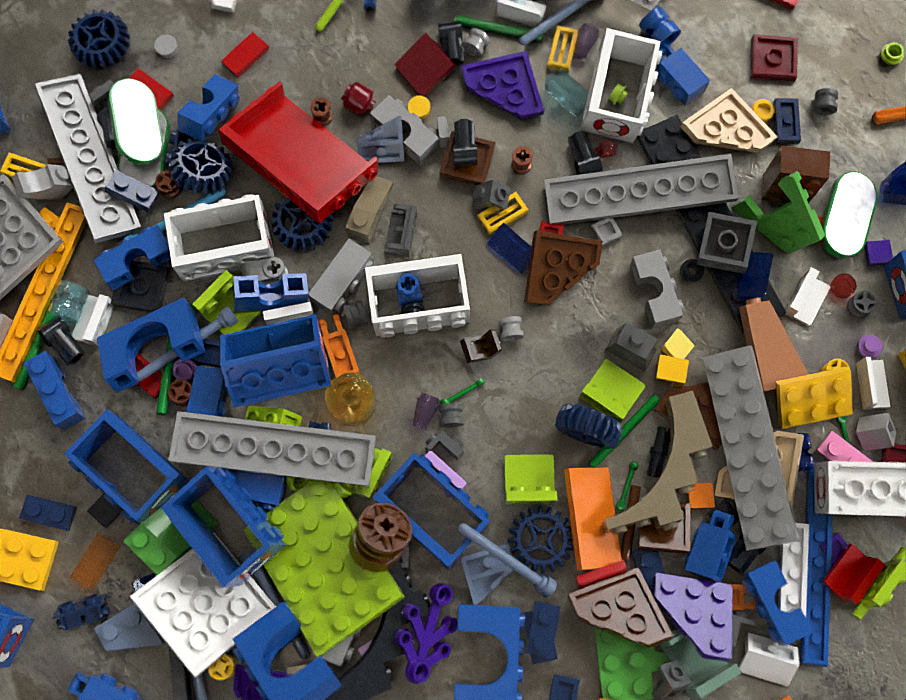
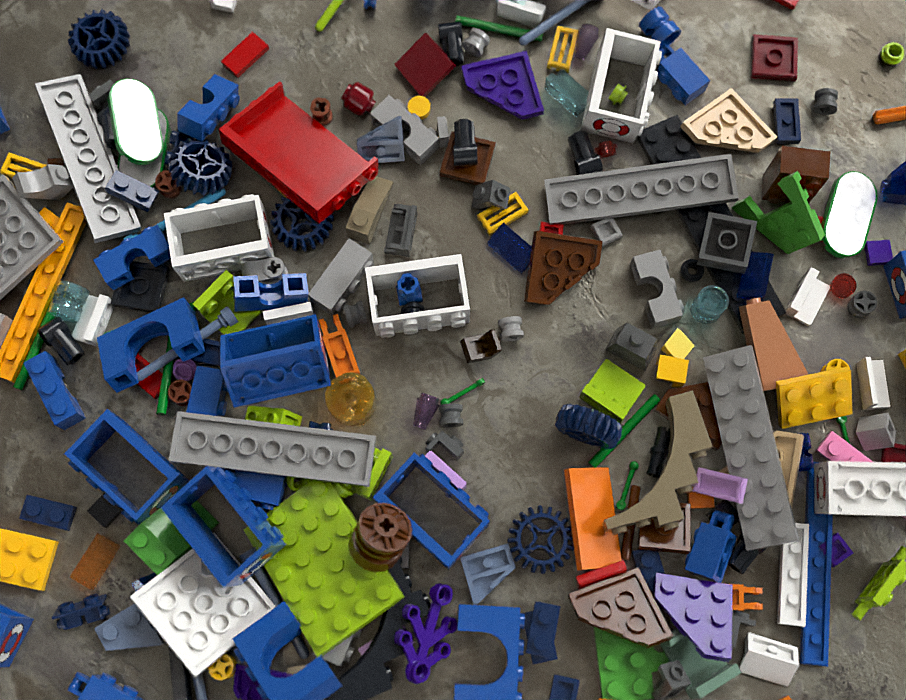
red tile [128,68,174,110] -> none
light grey tile [154,35,178,59] -> none
sand blue piece [458,523,557,598] -> none
lime bracket [505,454,557,505] -> none
copper bush [511,146,533,175] -> none
blue arch [742,560,813,646] -> none
yellow tile [751,99,775,123] -> none
red panel [823,544,885,605] -> none
medium lavender plate [857,335,883,359] -> none
none -> clear light blue wheel [691,285,729,324]
none -> lavender tile [693,467,748,504]

